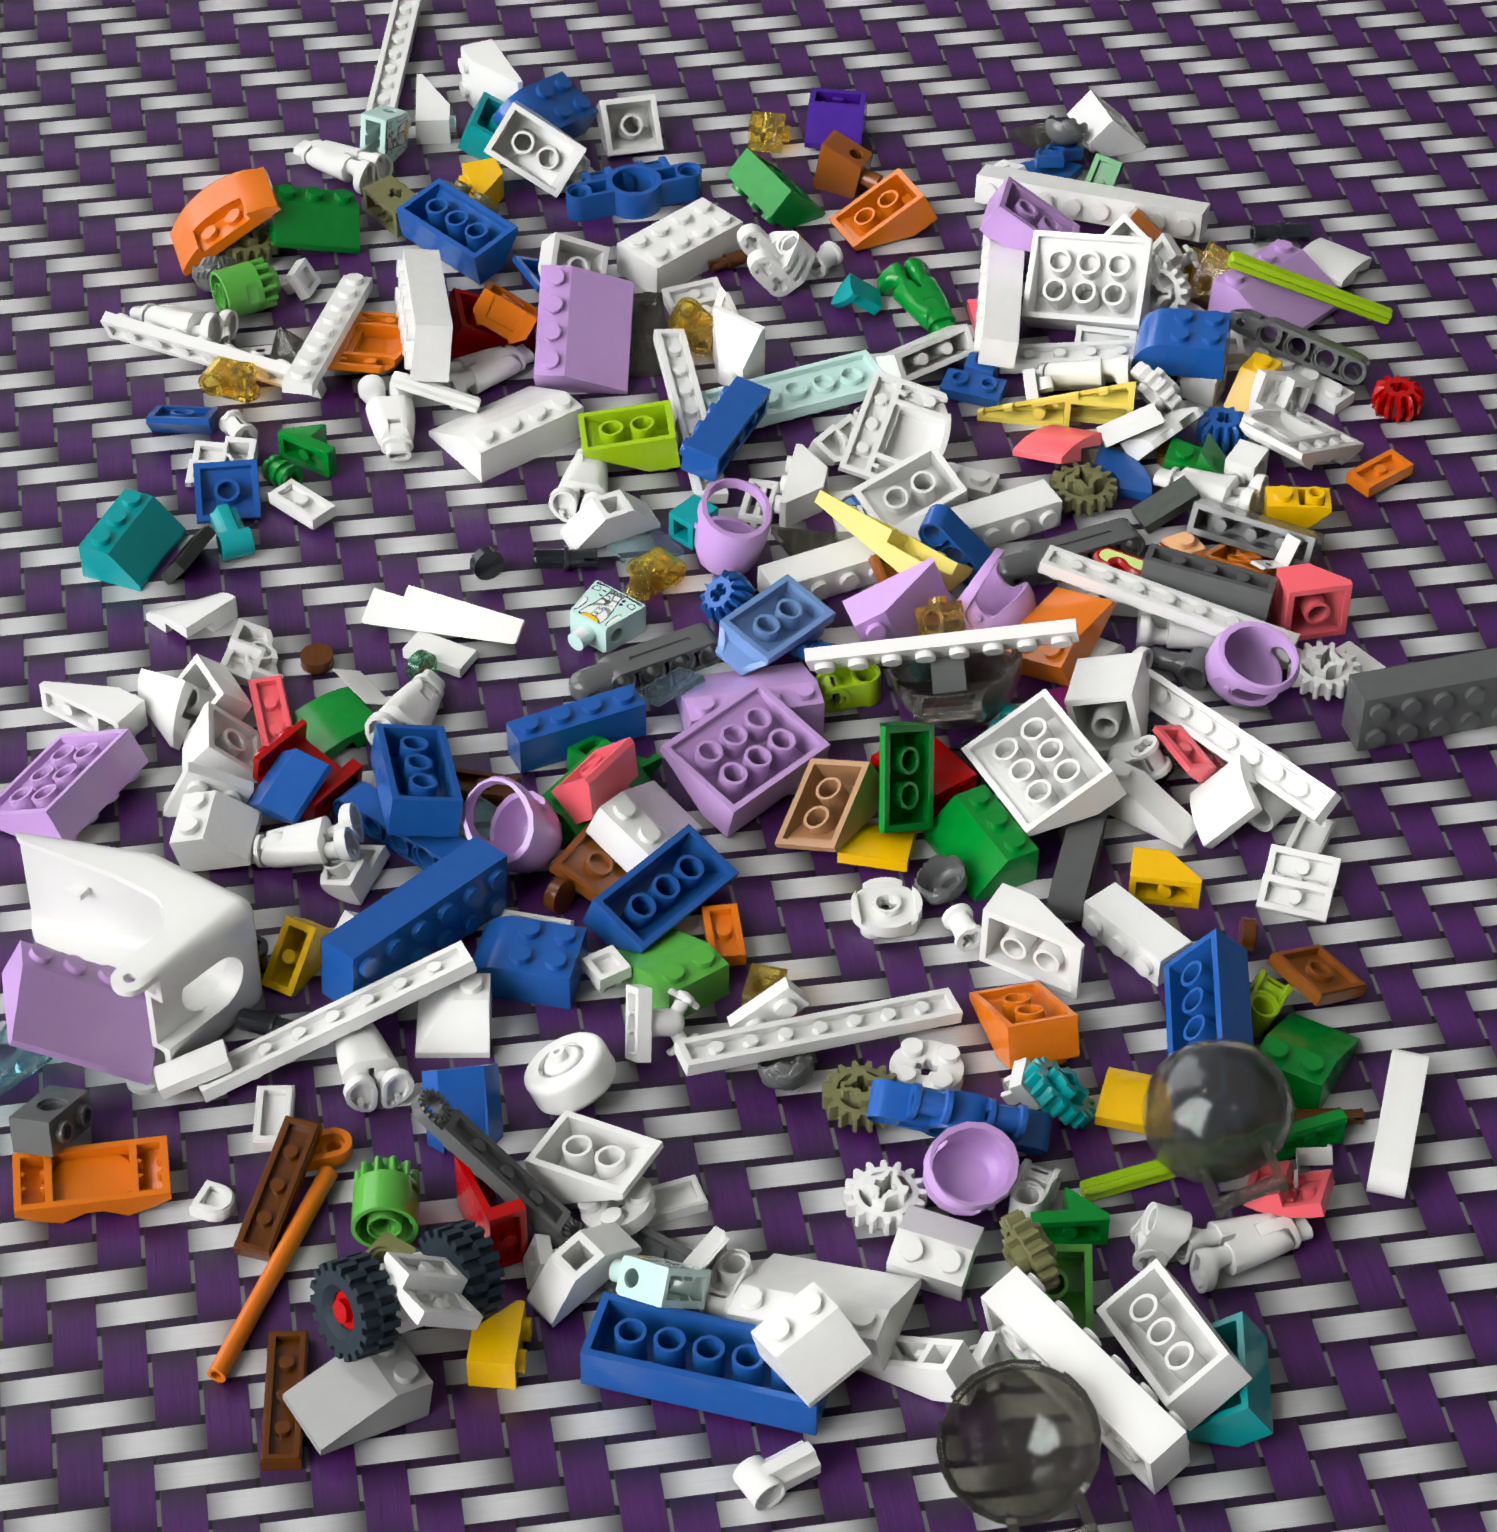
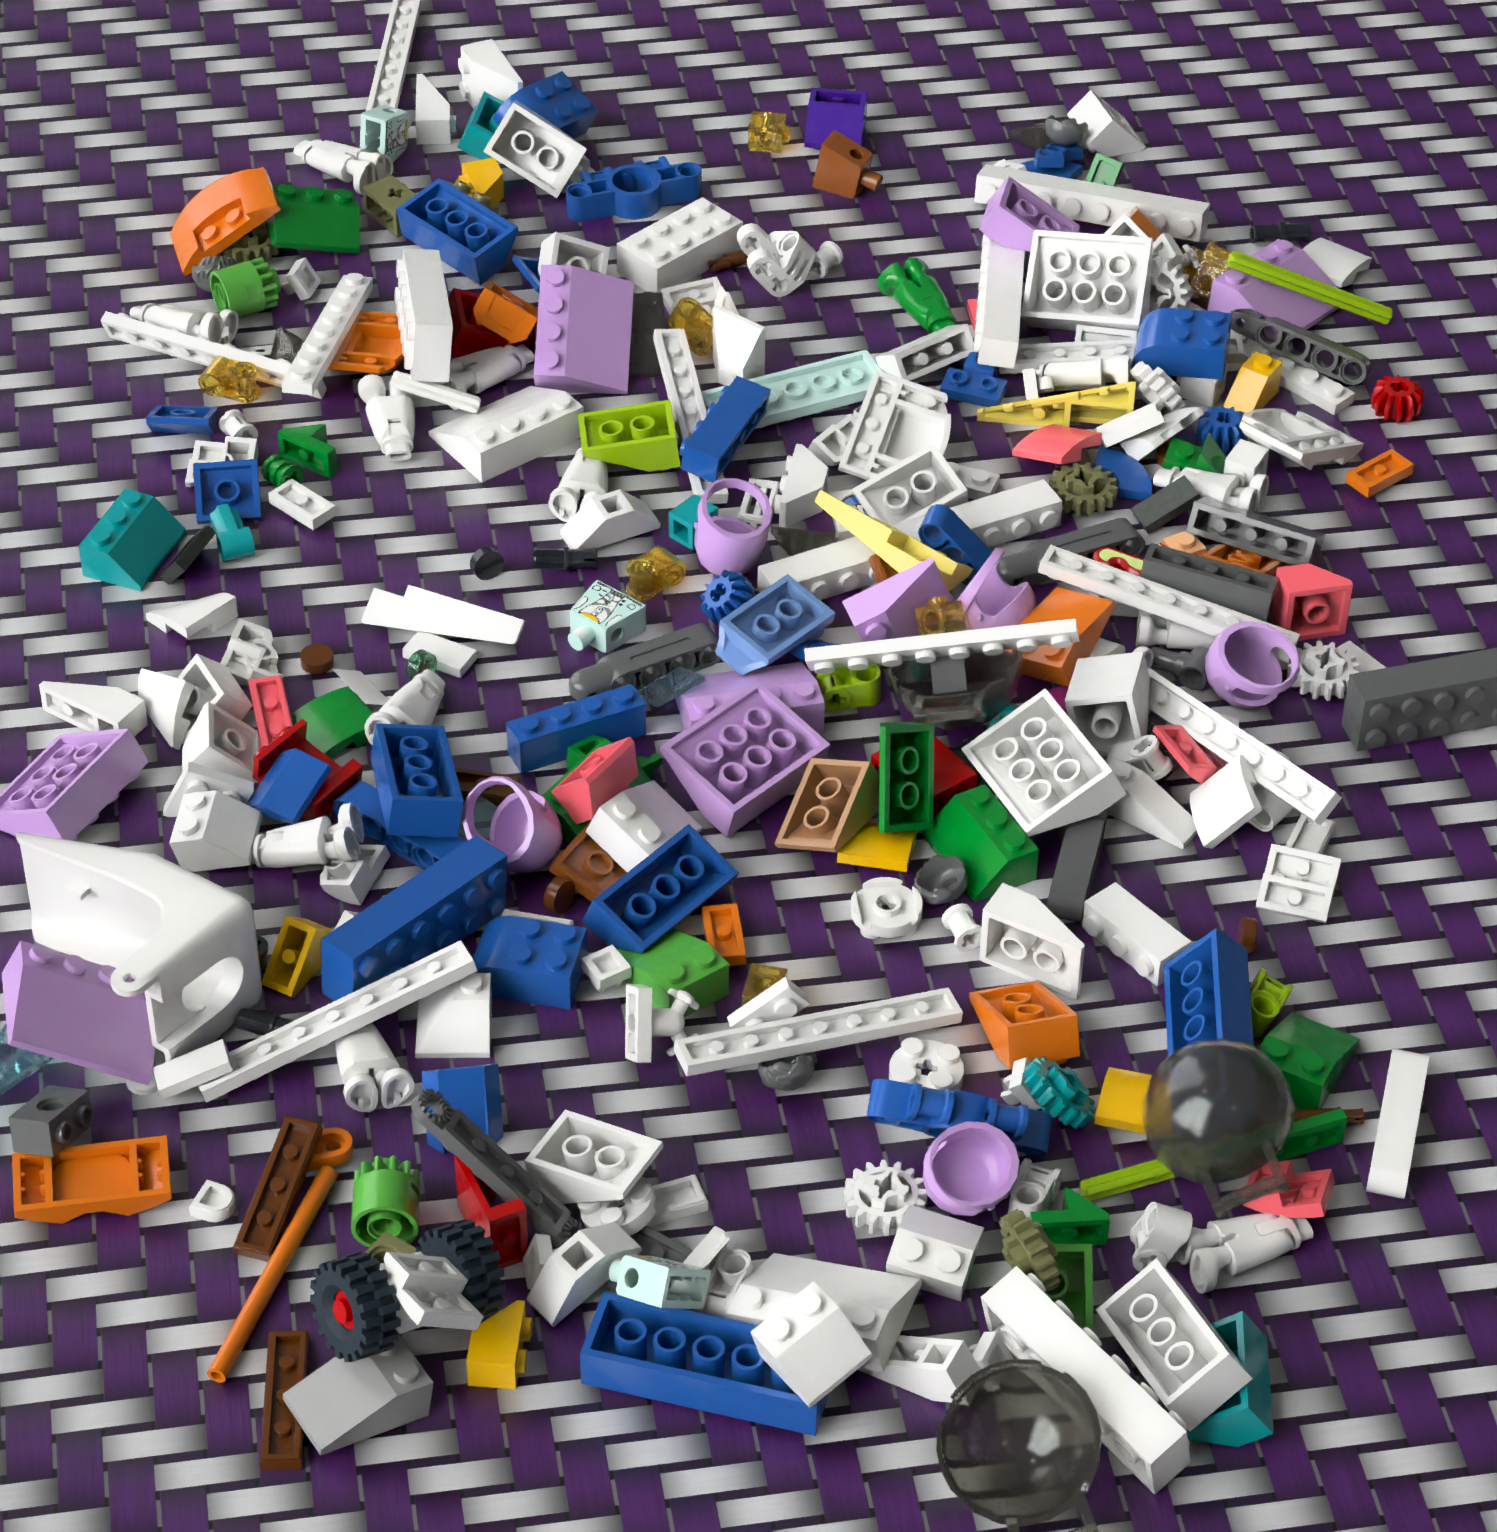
white tile [252,1085,296,1151] -> none
white wheel [524,1032,616,1115] -> none
white slope [596,94,664,157] -> none
clear light blue piece [607,528,684,577] -> none
slope [726,148,825,229] -> none
white piece [733,1440,821,1511] -> none
olive gear [822,1060,897,1133] -> none
orange slope [829,168,938,251] -> none
teal tile [831,273,882,316] -> none
yellow slope [1128,846,1202,909] -> none
white slope [1248,369,1316,416] -> none
white piece [1250,533,1303,571] -> none
yellow slope [1262,485,1332,529] -> none
dark orange tile [1267,944,1368,1006] -> none
white piece [1294,1144,1333,1188] -> none

